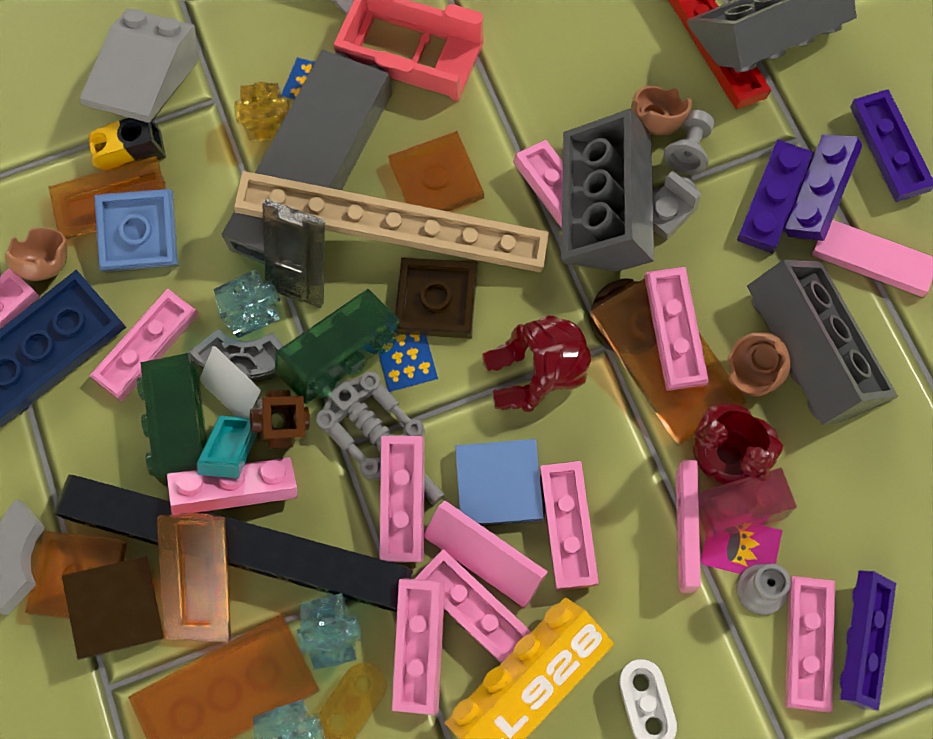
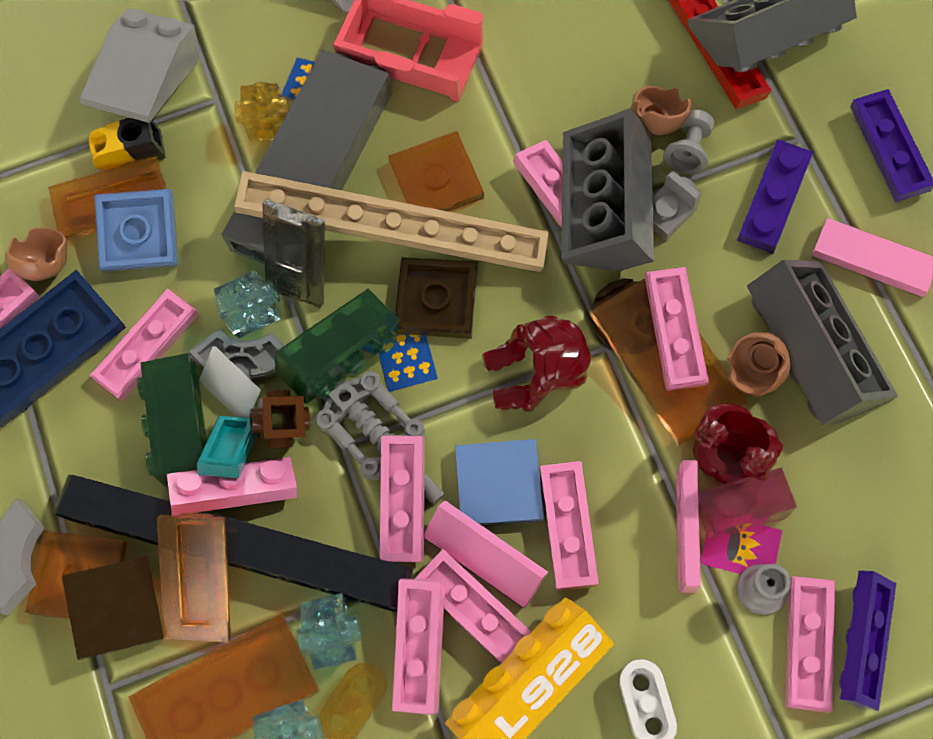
plate [784,135,862,241] -> none

